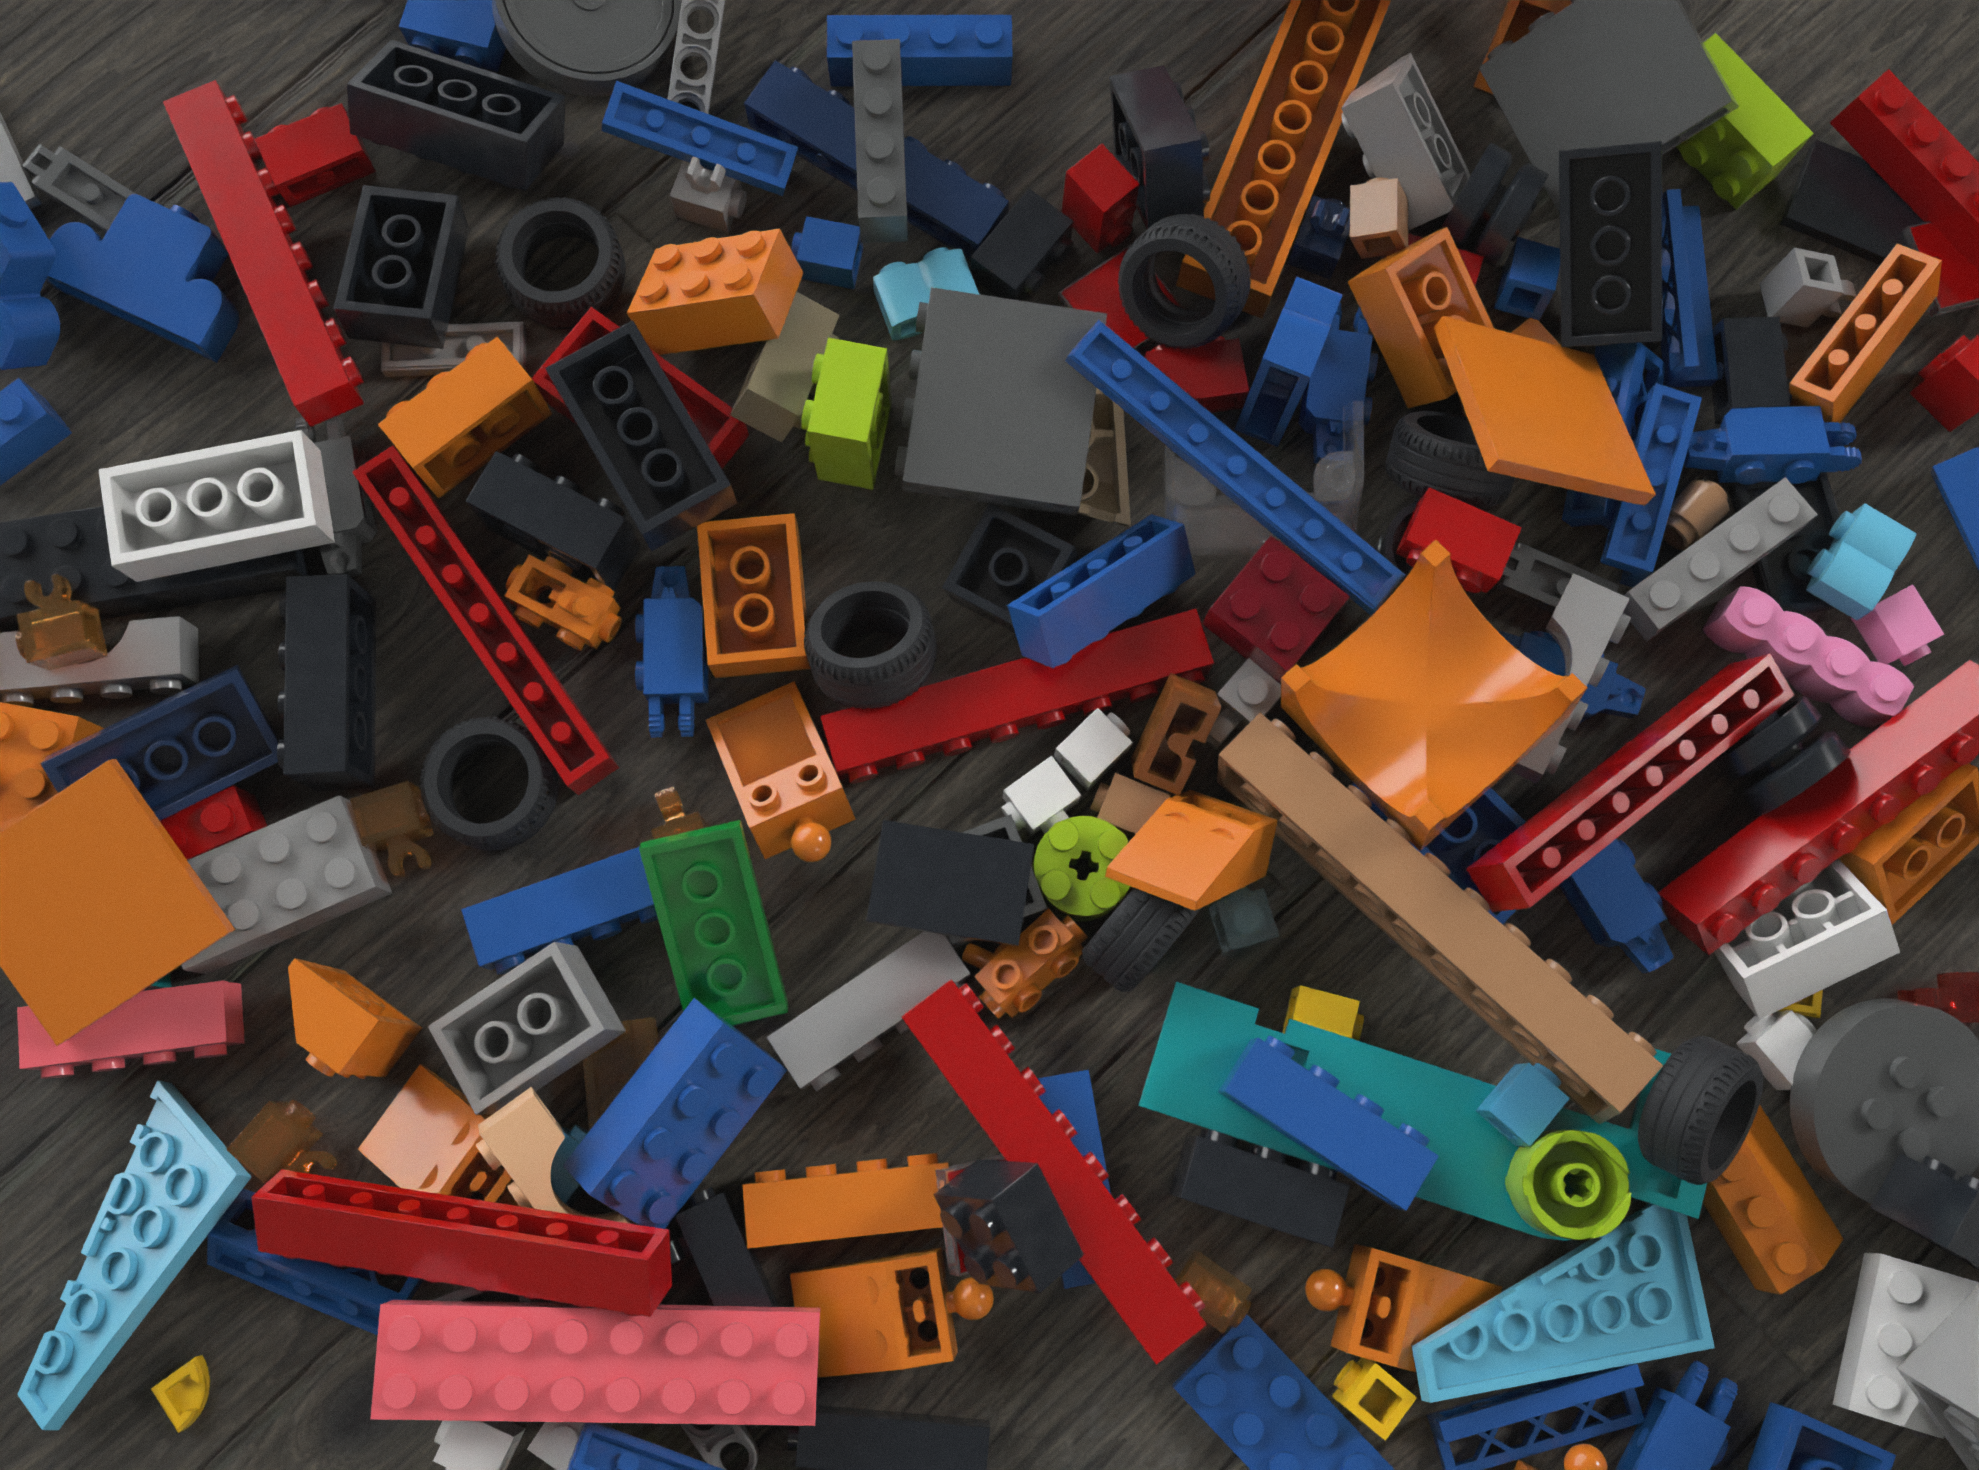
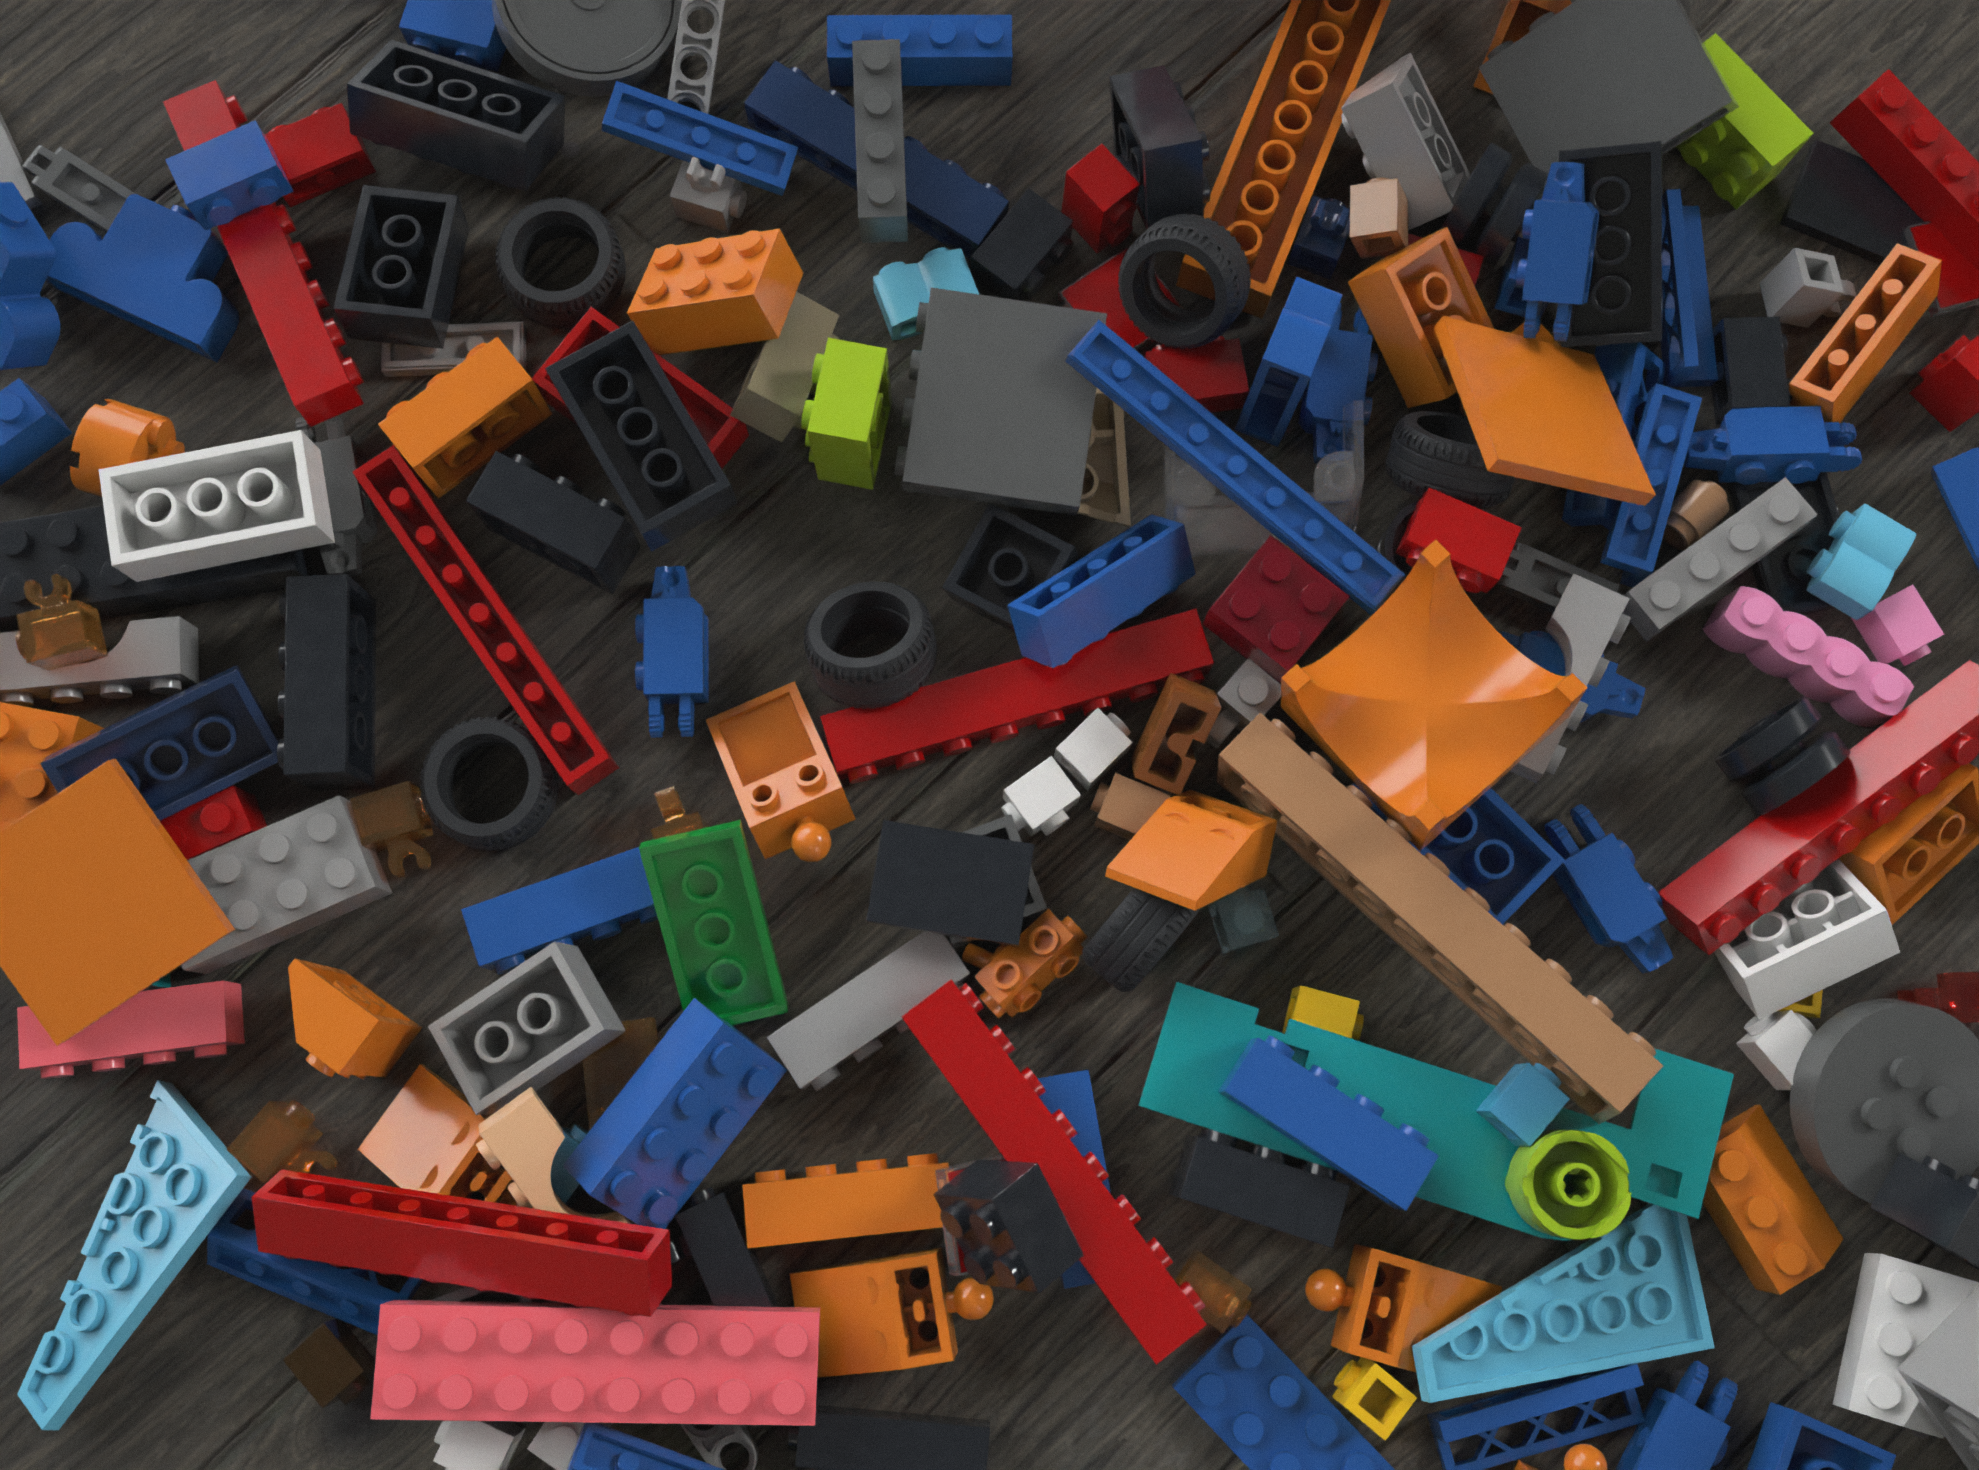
yellow tile [151,1355,210,1433] -> none
orange brick [505,554,622,651] -> none
orange brick [697,513,810,678] -> none
blue brick [791,216,864,289] -> none
lime brick [1032,816,1130,922] -> none
red brick [1466,653,1794,912] -> none
black tyre [1638,1036,1763,1185] -> none
none -> orange brick [70,399,185,497]
none -> blue brick [165,120,294,230]
none -> dark brown brick [283,1319,375,1408]
none -> blue hinge [1516,162,1599,341]

